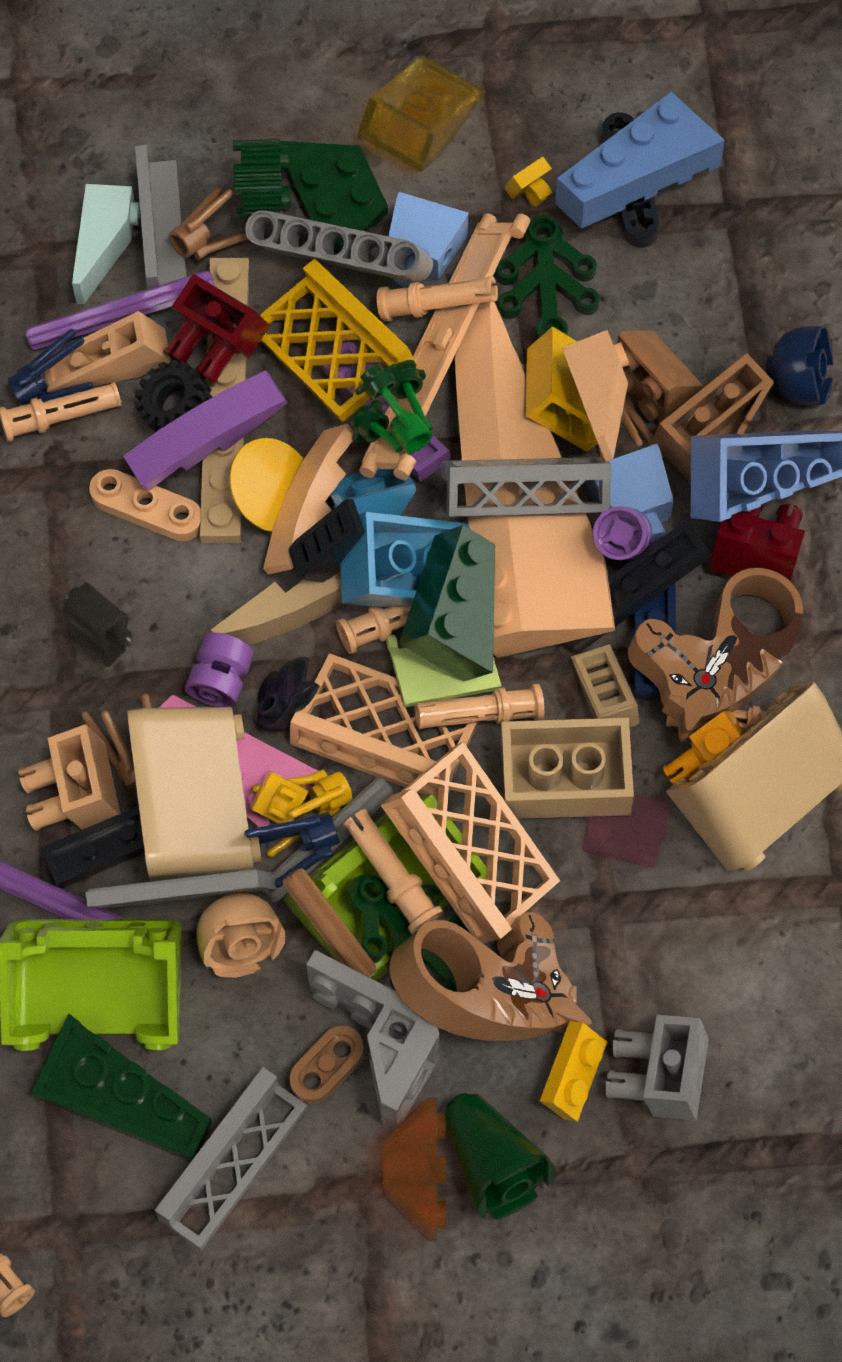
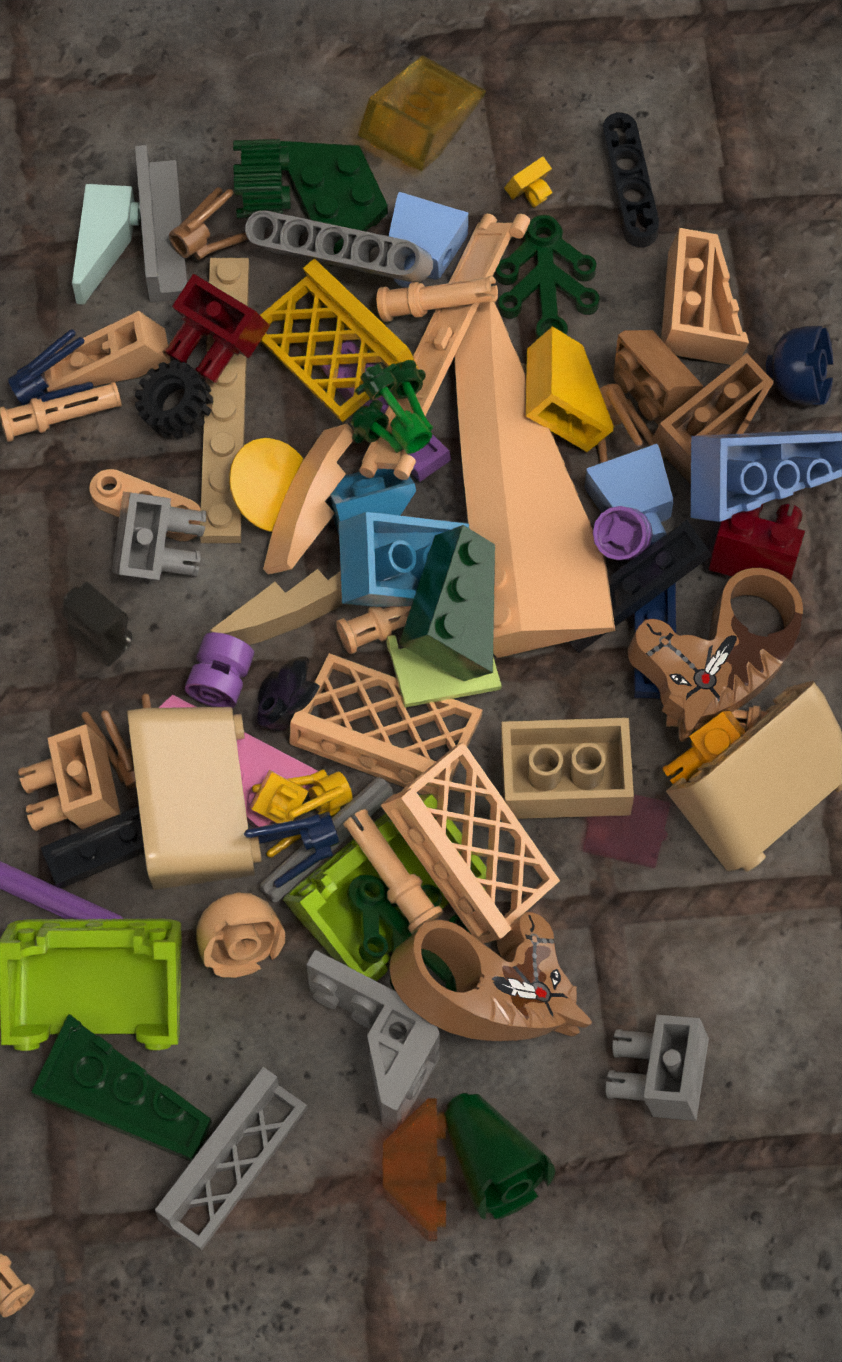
medium lavender axle [26,271,215,350] -> none
light grey tile [86,869,276,909] -> none
medium lavender slope [123,370,288,491] -> none
medium nougat axle [283,868,376,977] -> none
black slope [288,499,365,582] -> none
medium nougat plate [290,1025,364,1104] -> none
light nougat pin [415,683,544,730] -> none
light grey fence [441,457,611,517] -> none
yellow plate [540,1021,607,1122] -> none
medium blue wedge [555,92,725,229] -> none
light nougat slope [562,330,630,462] -> none
tan slope [571,644,639,728] -> none
none -> light grey brick [112,491,206,580]
none -> light nougat wedge [661,228,749,365]

